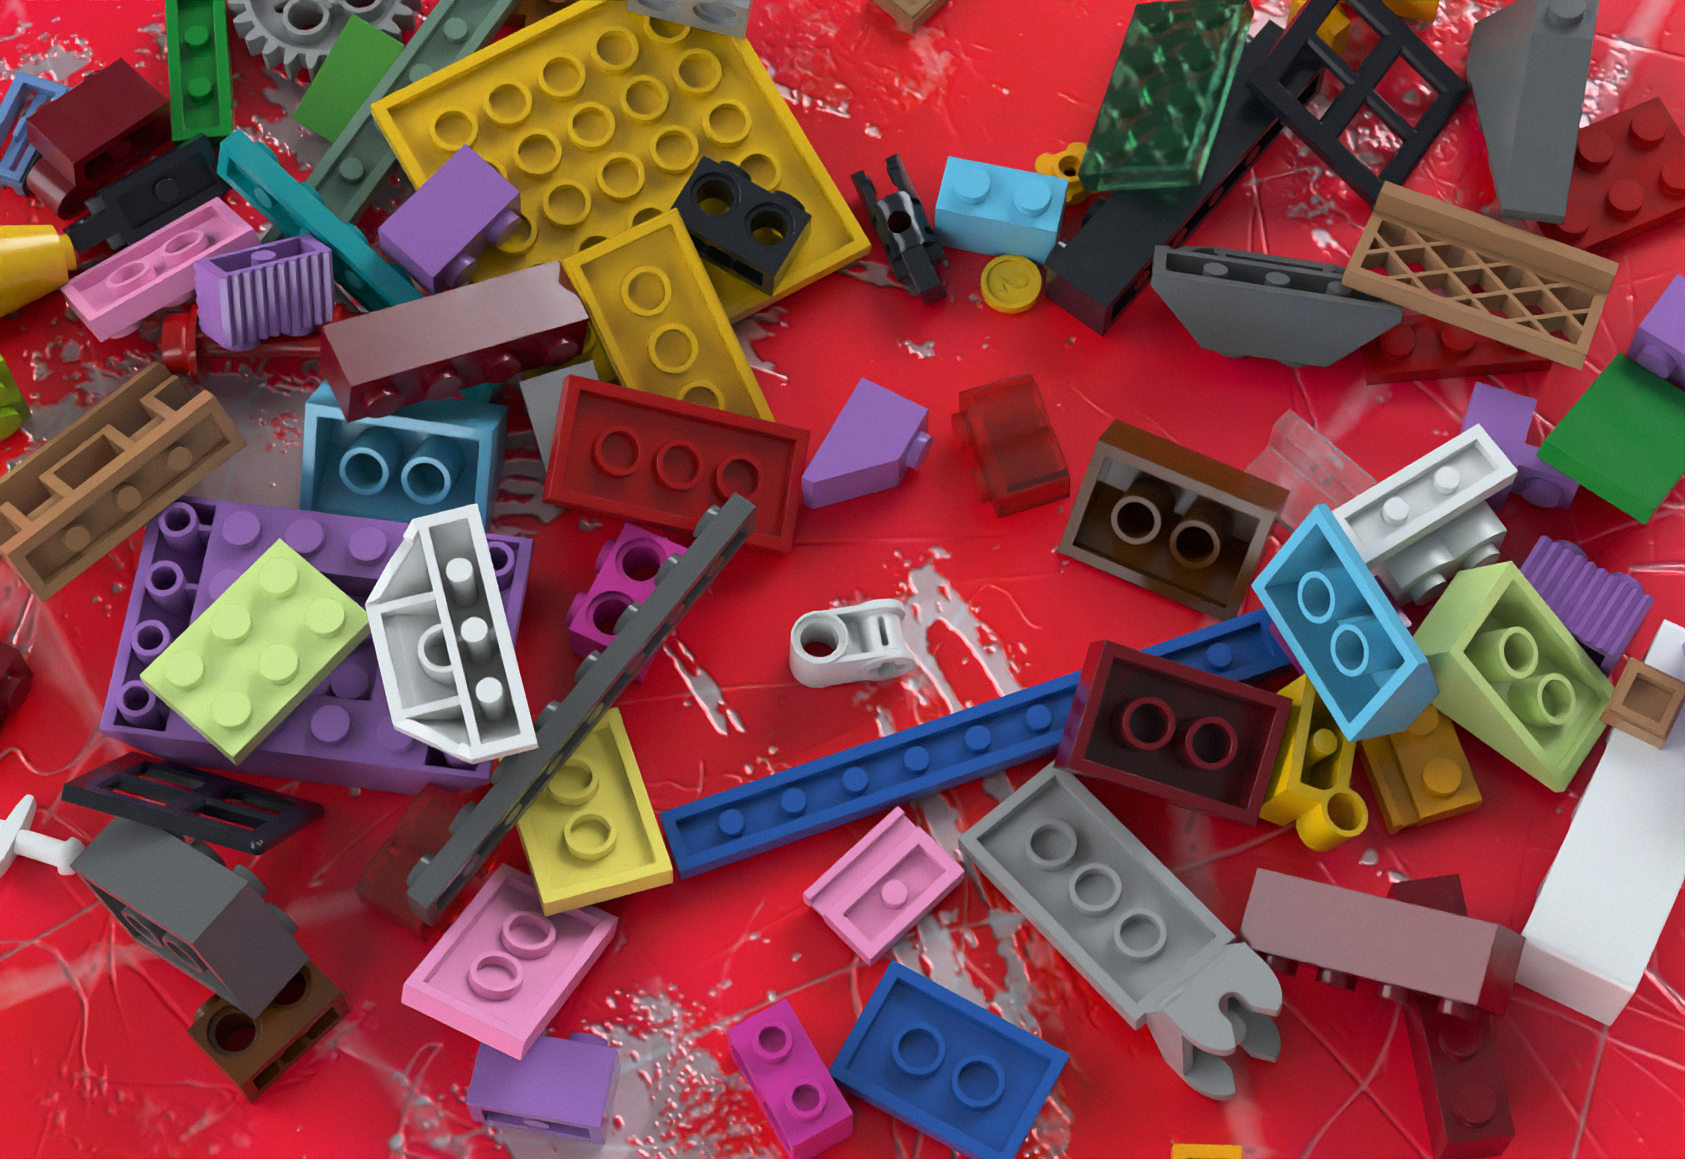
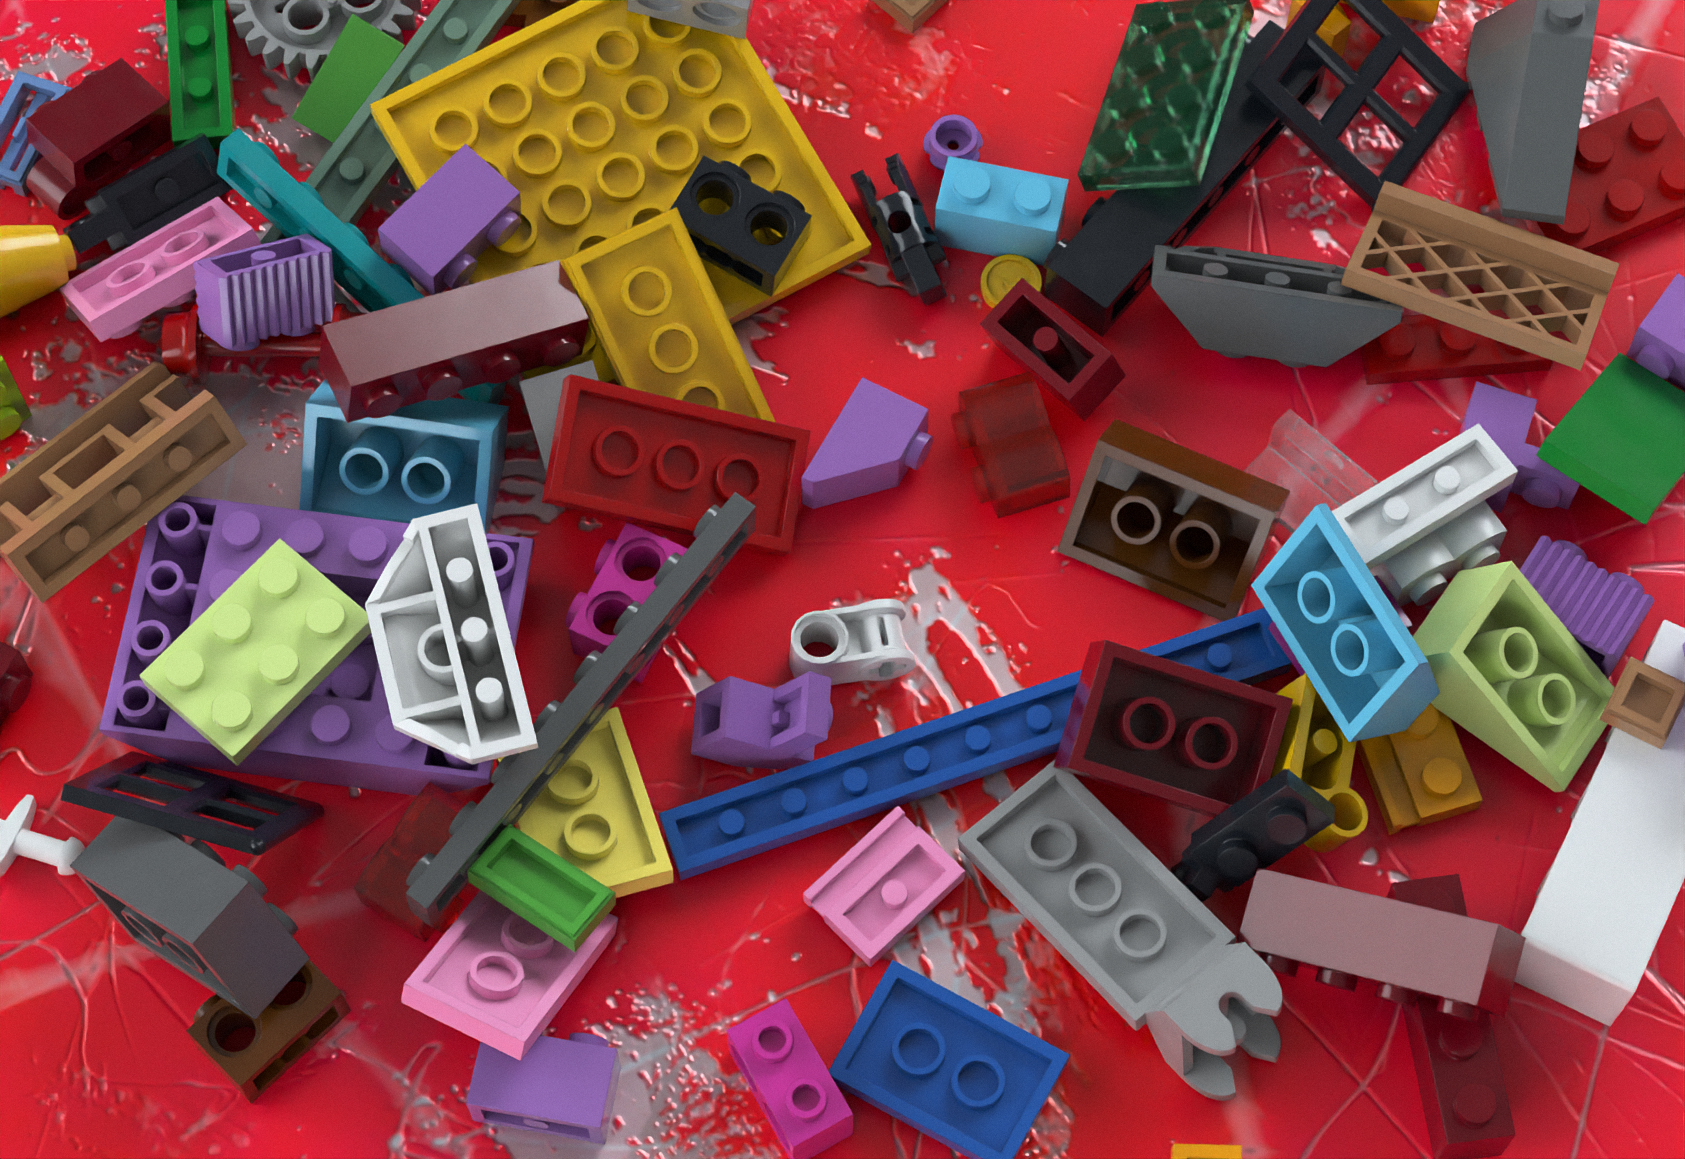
light orange plate [1035,142,1105,205] -> none
none -> bright green tile [467,824,616,952]
none -> medium lavender brick [691,671,833,769]
none -> medium lavender plate [923,115,983,171]
none -> dark red brick [980,278,1126,421]
none -> black hinge [1170,769,1335,902]

